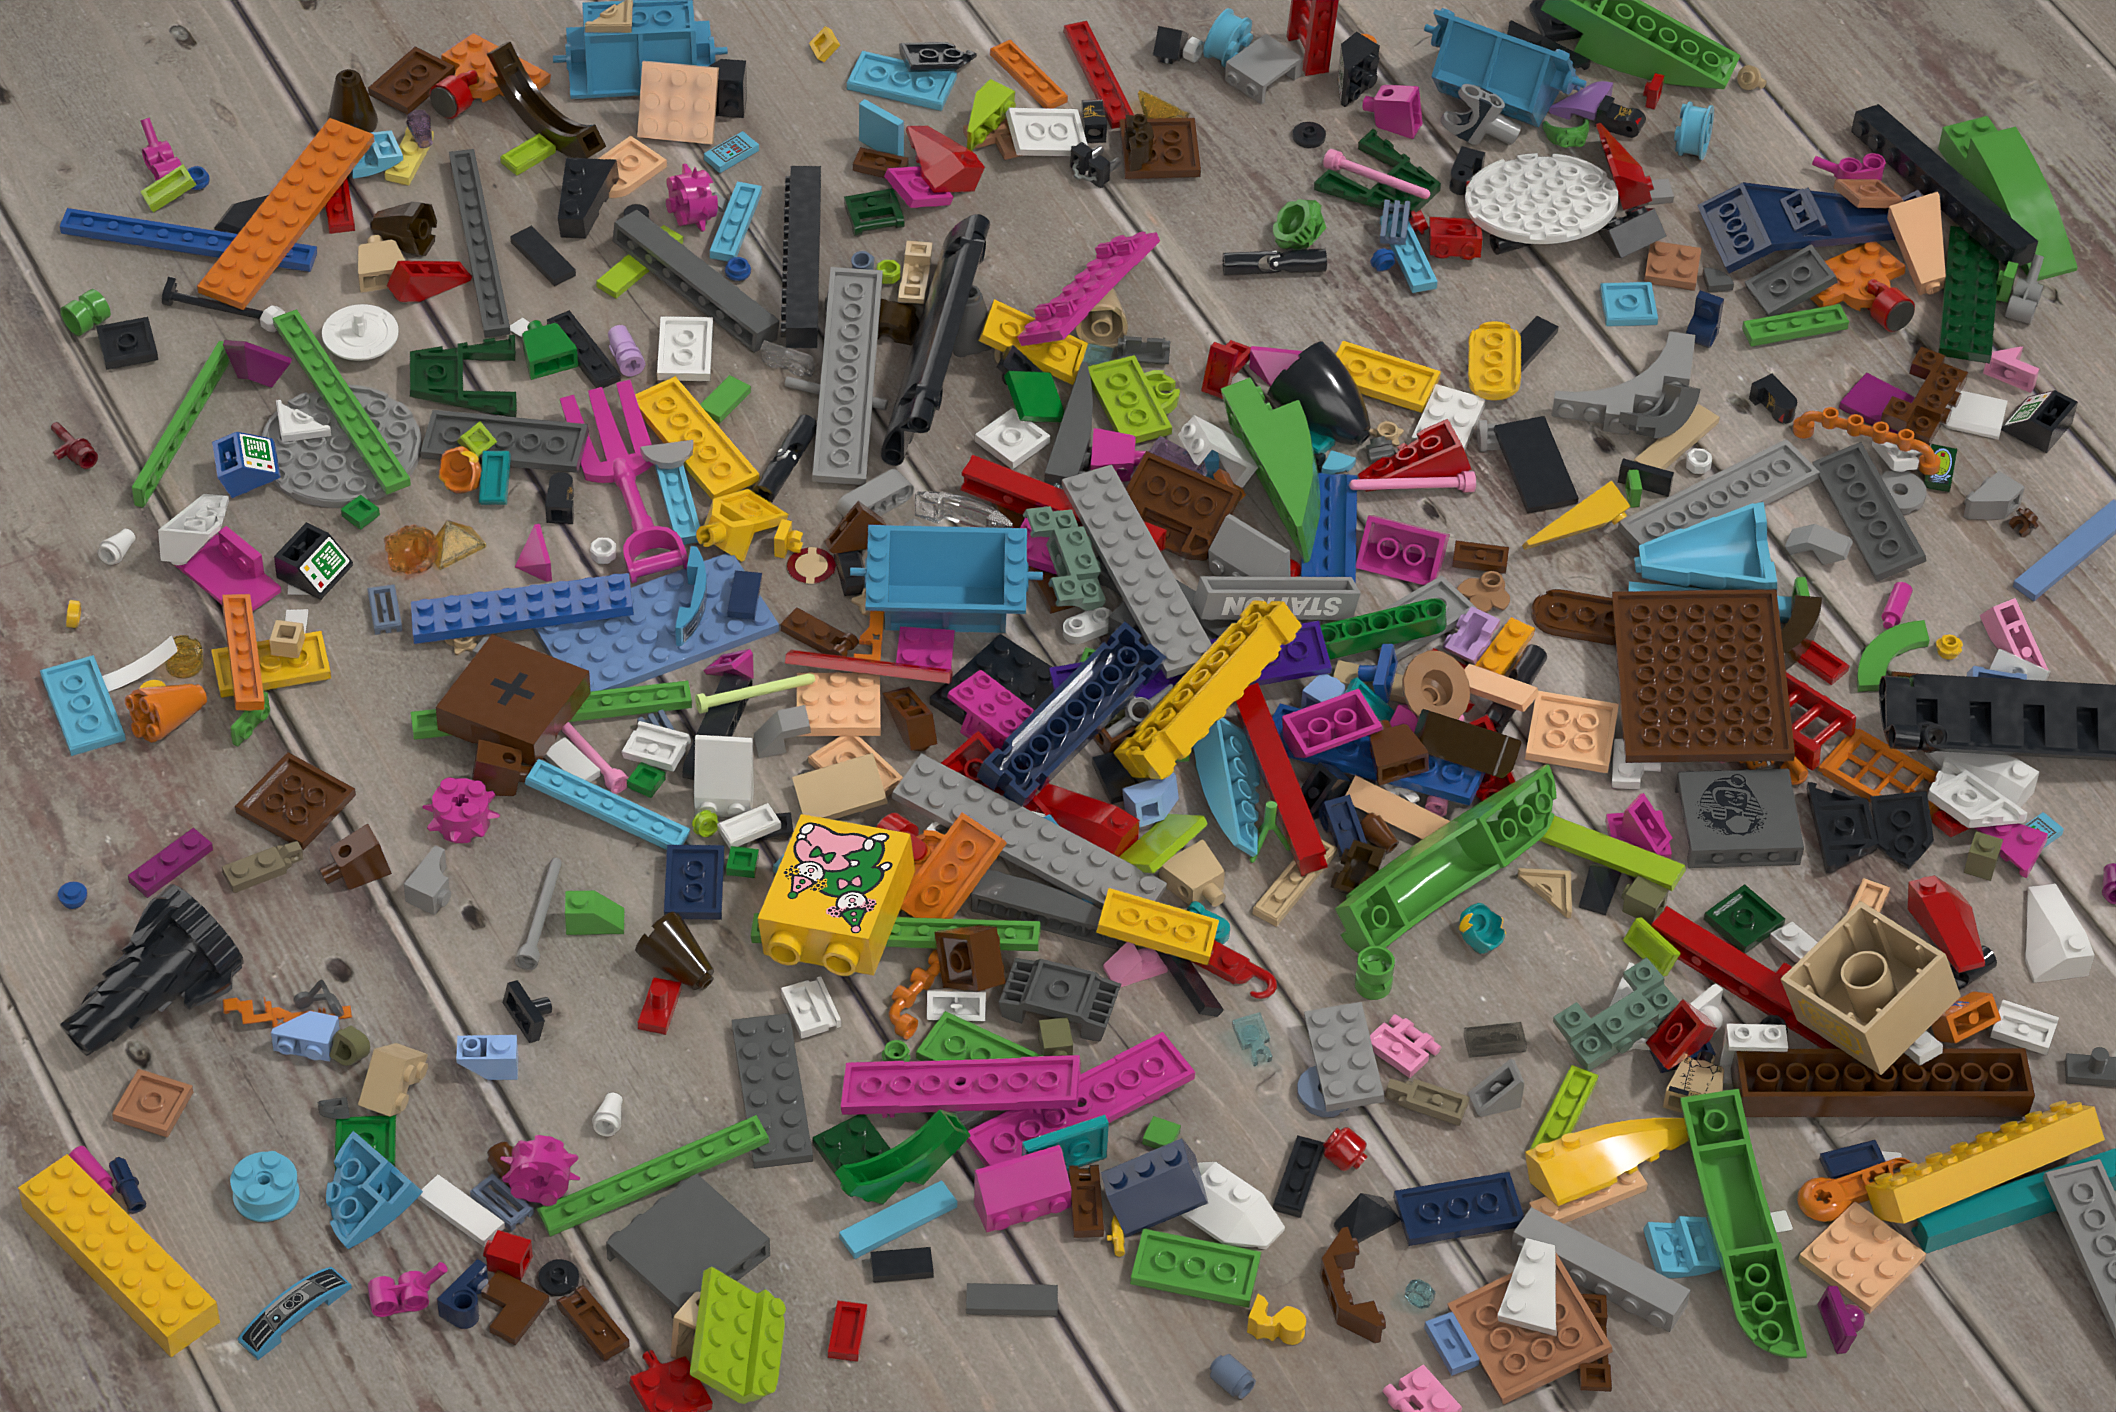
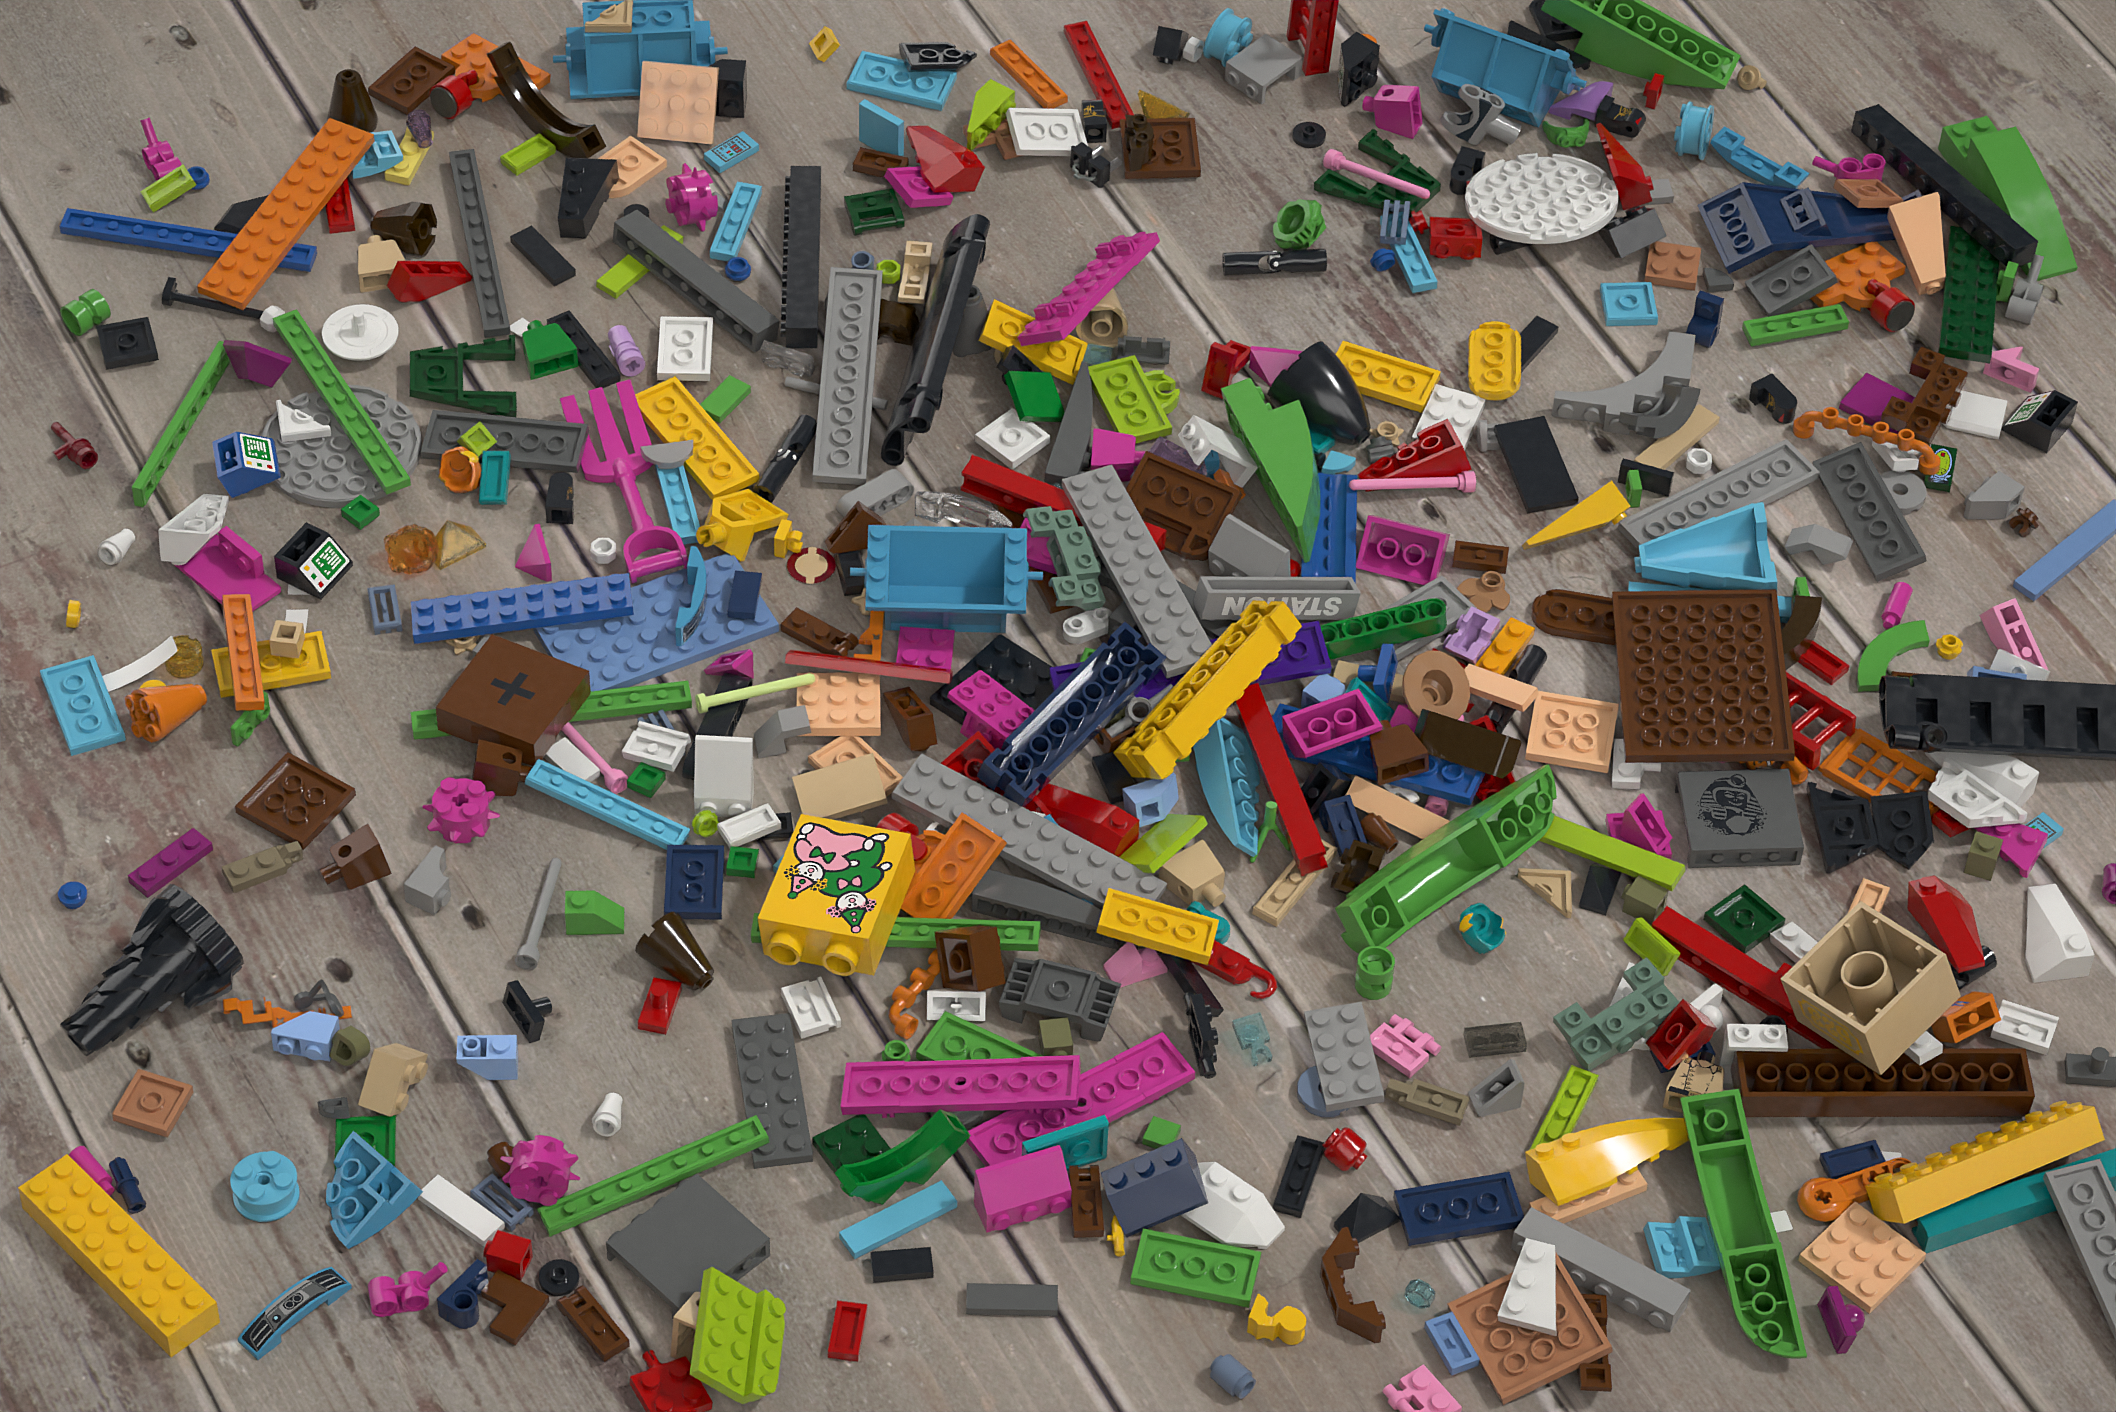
none -> black plate [1183,992,1218,1079]
none -> dark azure slope [1710,126,1809,189]

